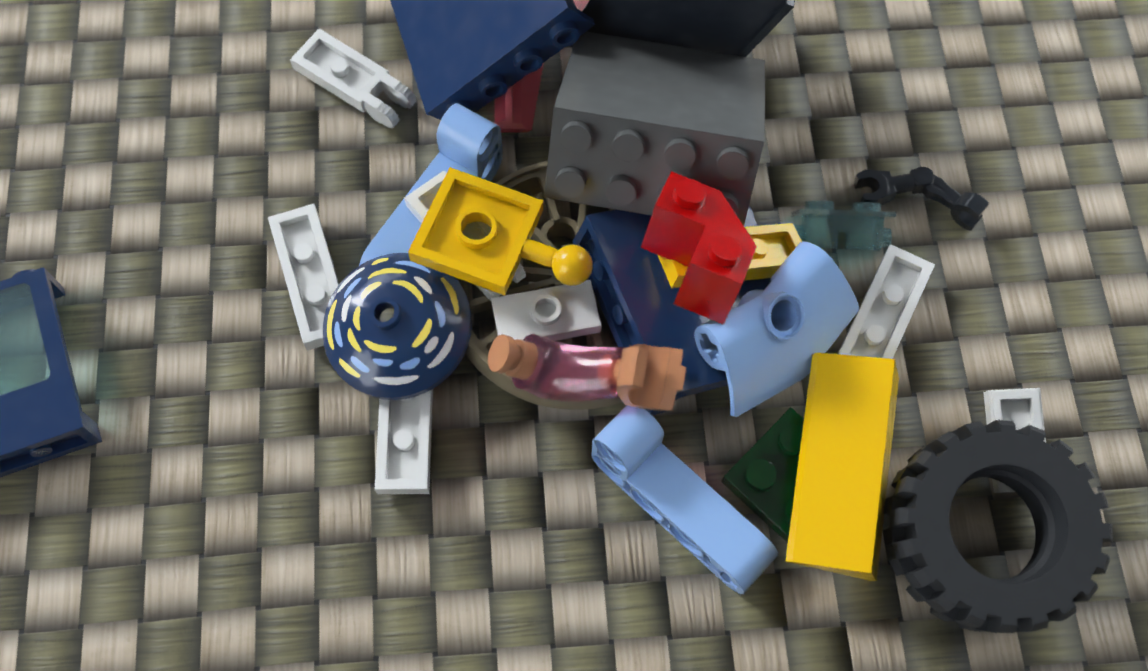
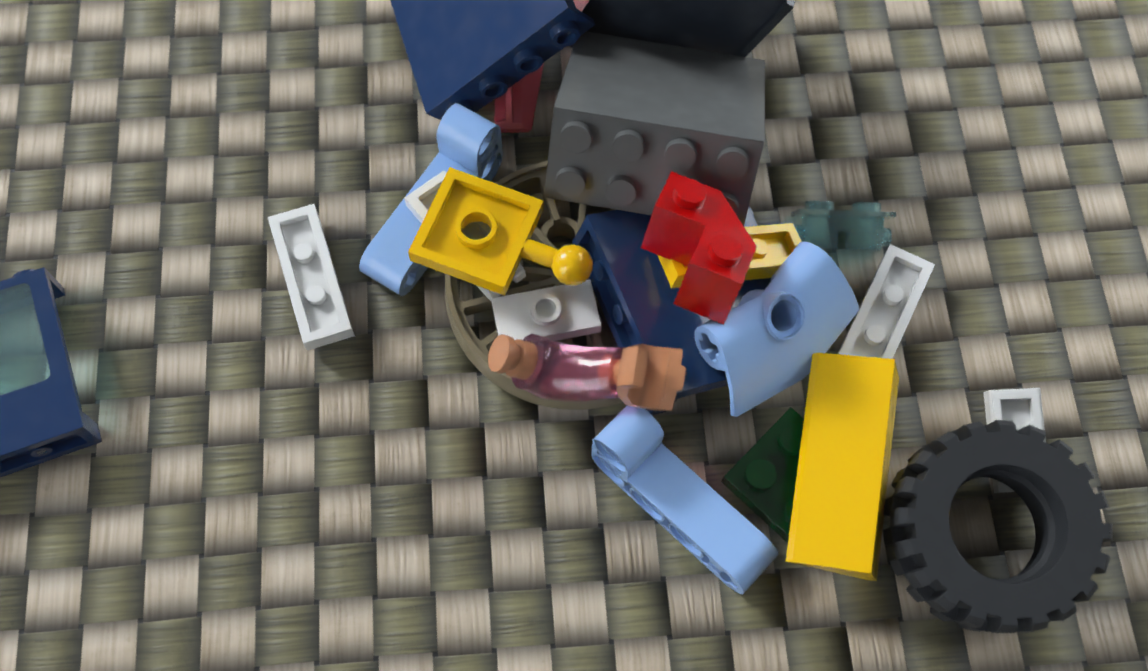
white hinge [290,29,417,129] -> none
dark blue dish [323,253,472,400] -> none
white plate [375,389,433,494] -> none
black piece [853,167,989,231] -> none

